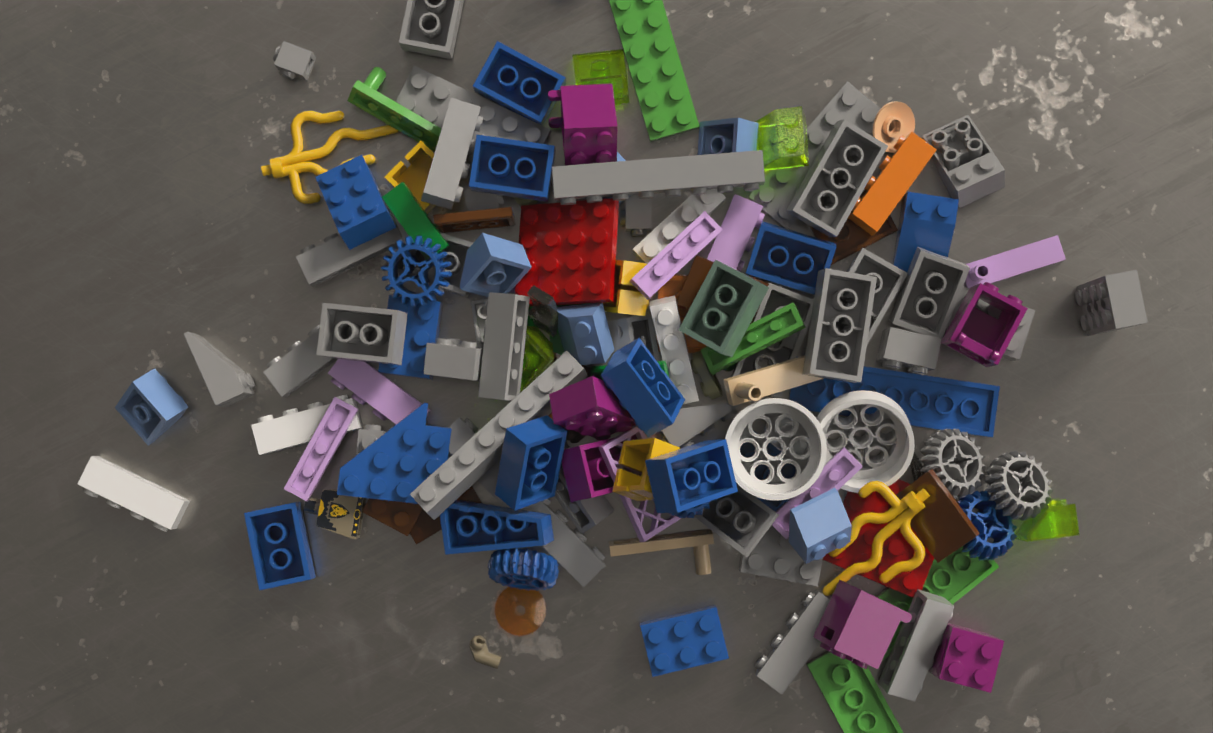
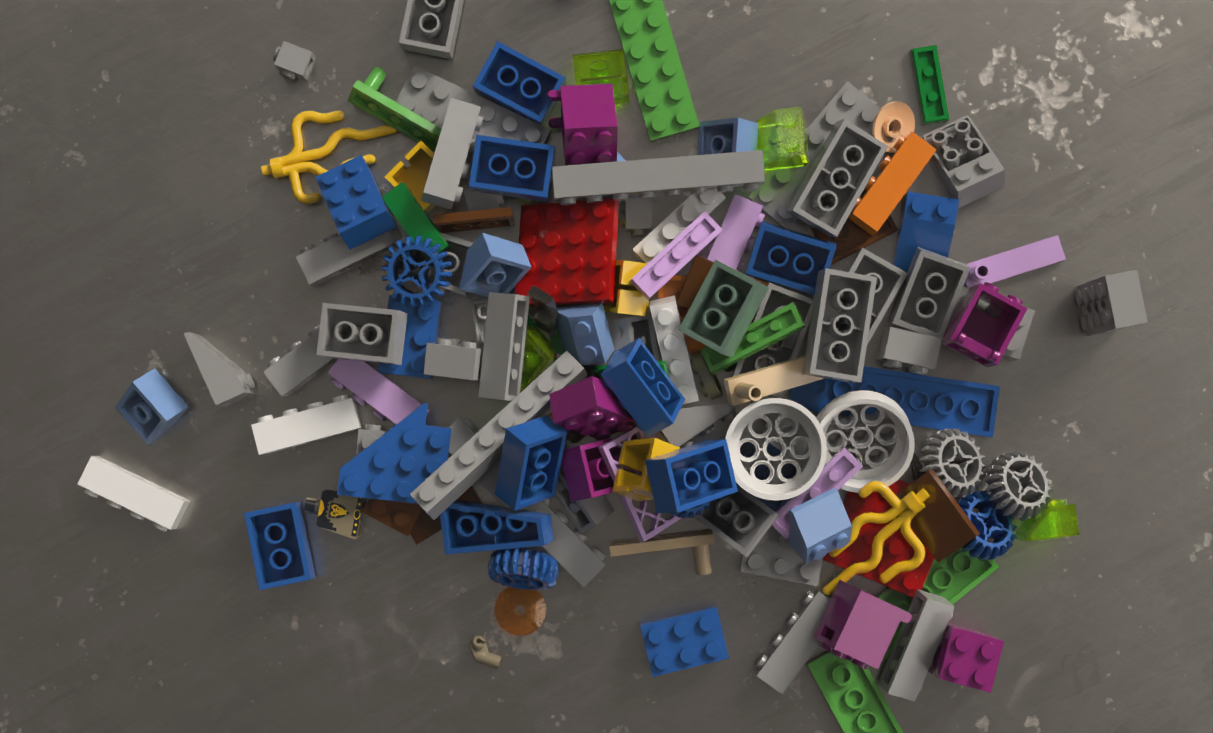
lavender piece [284,397,358,502] -> none
none -> green tile [910,45,950,125]

